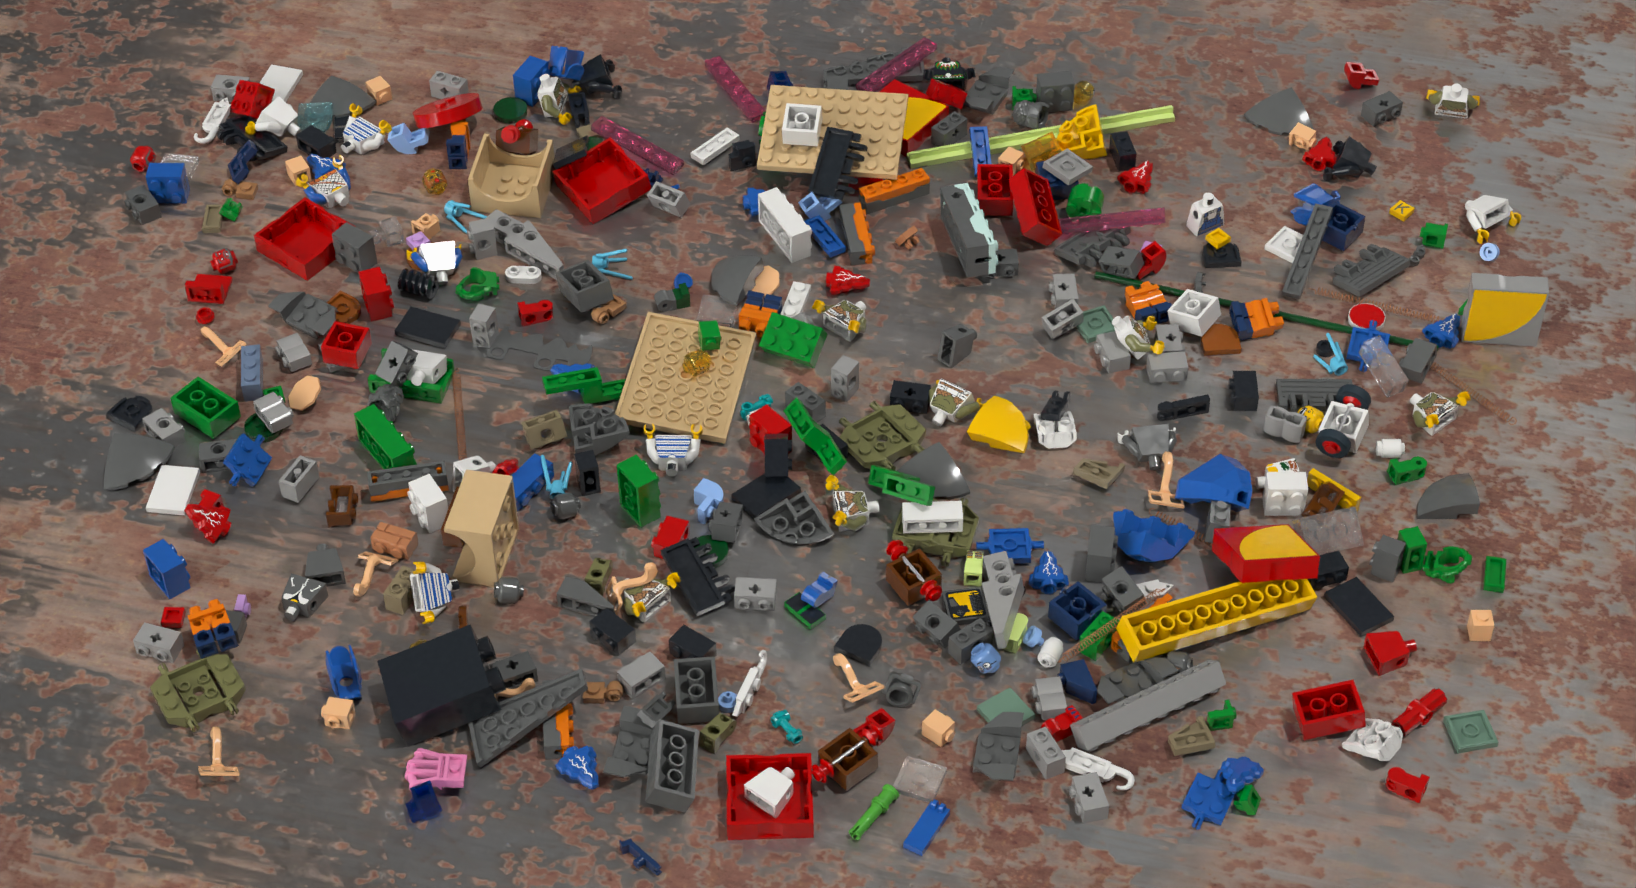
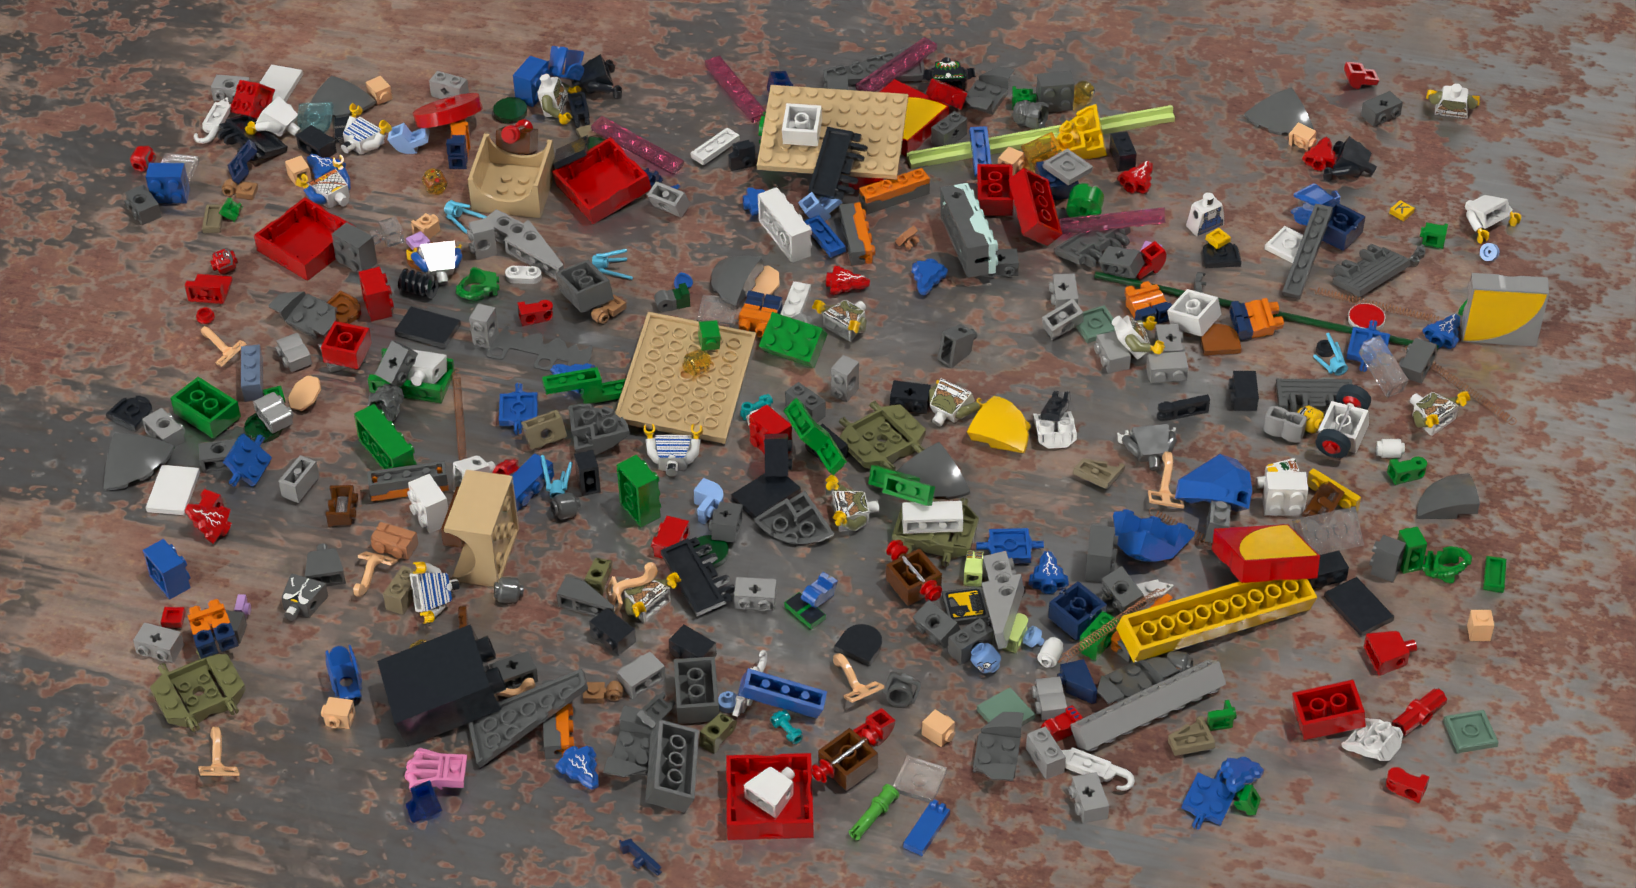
none -> blue plate [499,383,538,435]
none -> blue brick [738,668,827,719]
none -> blue rock [912,259,948,296]

